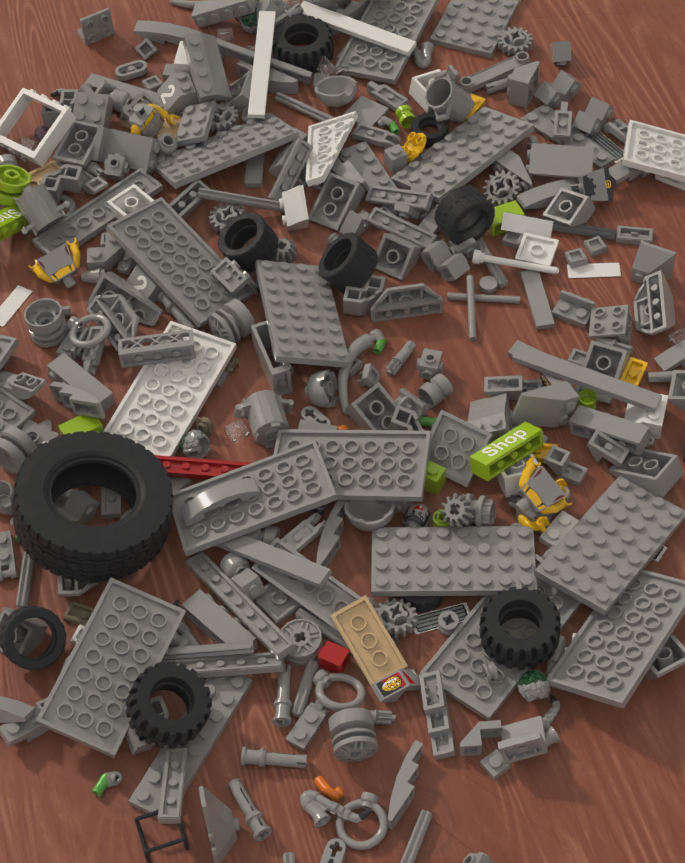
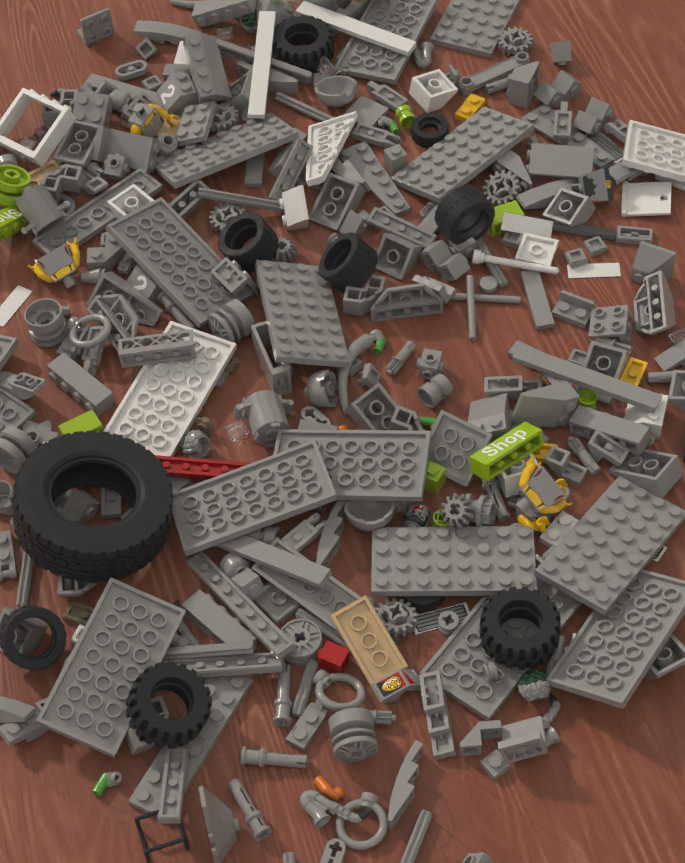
light grey slope [49,381,106,419] -> none
light grey slope [180,478,260,527] -> none
light grey axle [275,3,304,27] -> none
light grey tile [365,185,434,212] -> none
light grey bracket [393,183,428,220] -> none
light grey hips [395,388,429,421] -> none
yellow dish [402,132,427,162] -> none
light grey container [425,69,474,123] -> none
none -> light grey bracket [412,275,456,304]
none -> light grey pin [477,476,510,522]
none -> light grey piece [568,436,602,476]
none -> white container [621,181,672,217]

